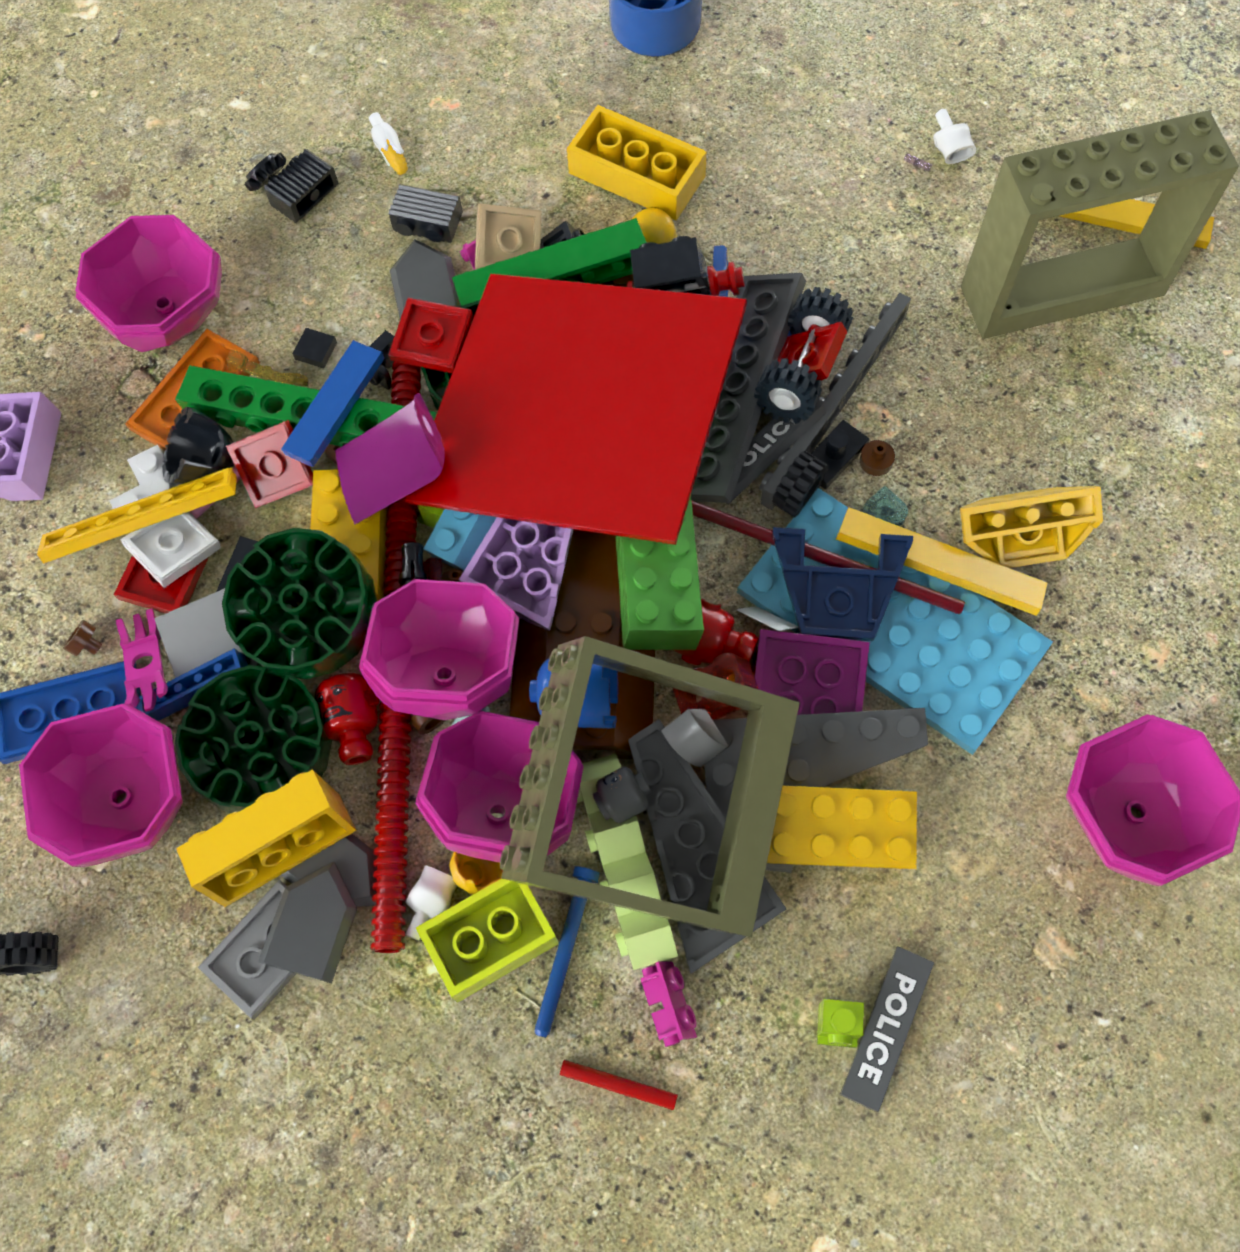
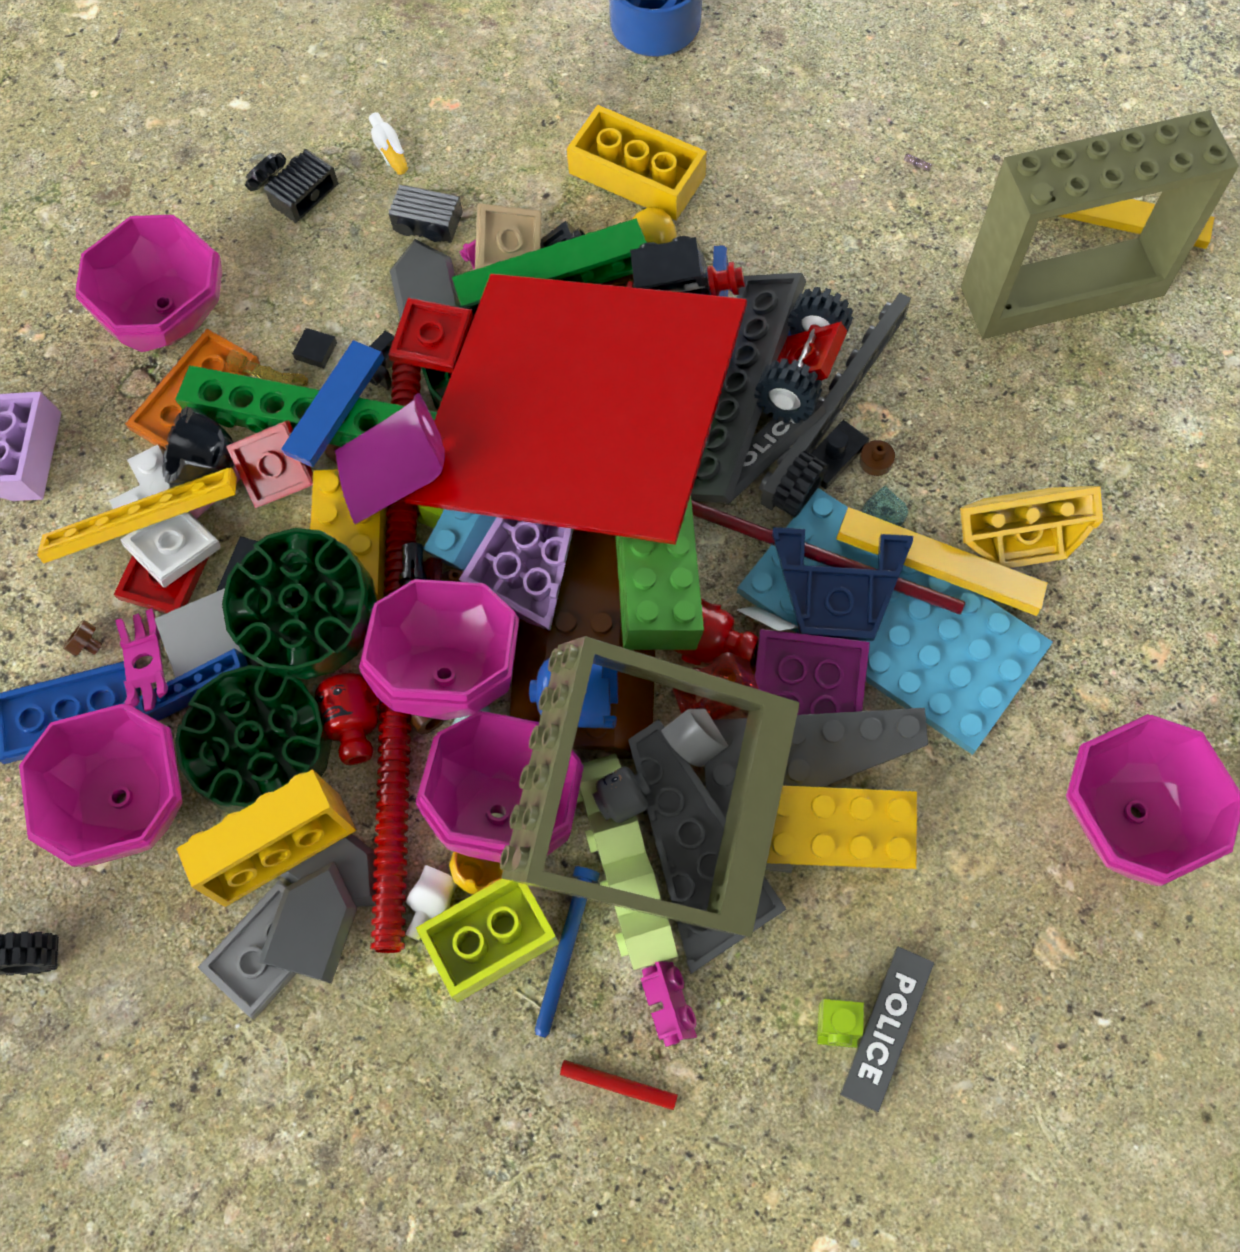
white piece [933,109,976,164] -> none

